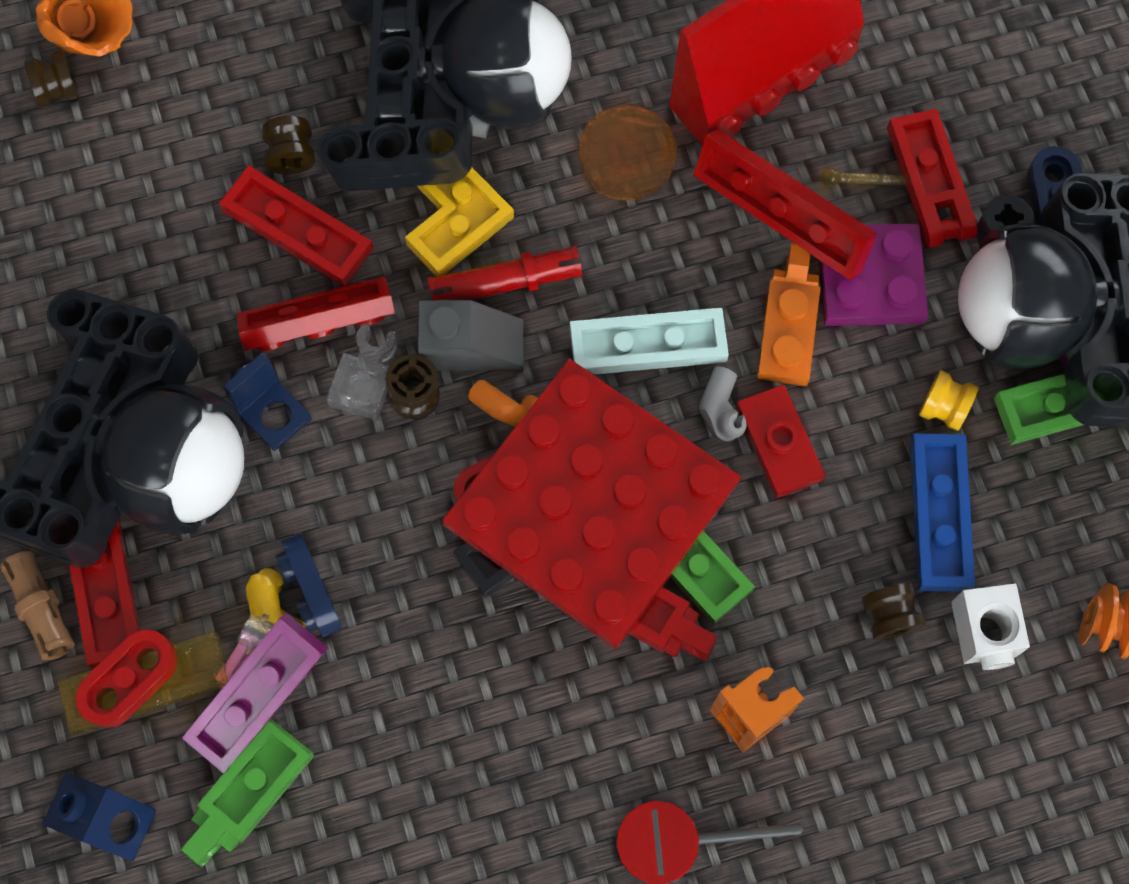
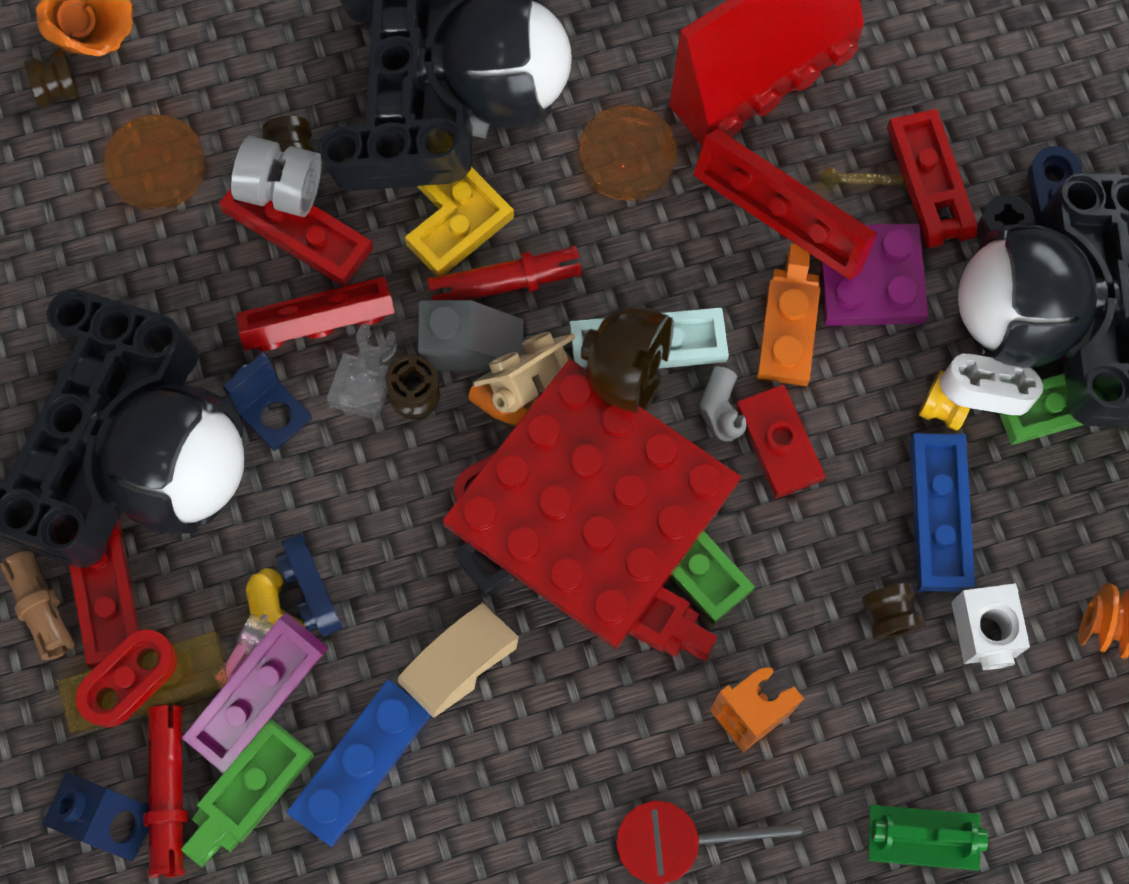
none -> clear orange tile [104,114,205,210]
none -> red pin [143,705,189,878]
none -> light grey wheel [231,135,322,217]
none -> blue plate [286,679,431,848]
none -> tan slope [398,602,519,718]
none -> tan hinge [473,332,575,412]
none -> dark brown cylinder [581,307,674,414]
none -> green hinge [868,805,988,871]
none -> white beam [940,354,1043,415]

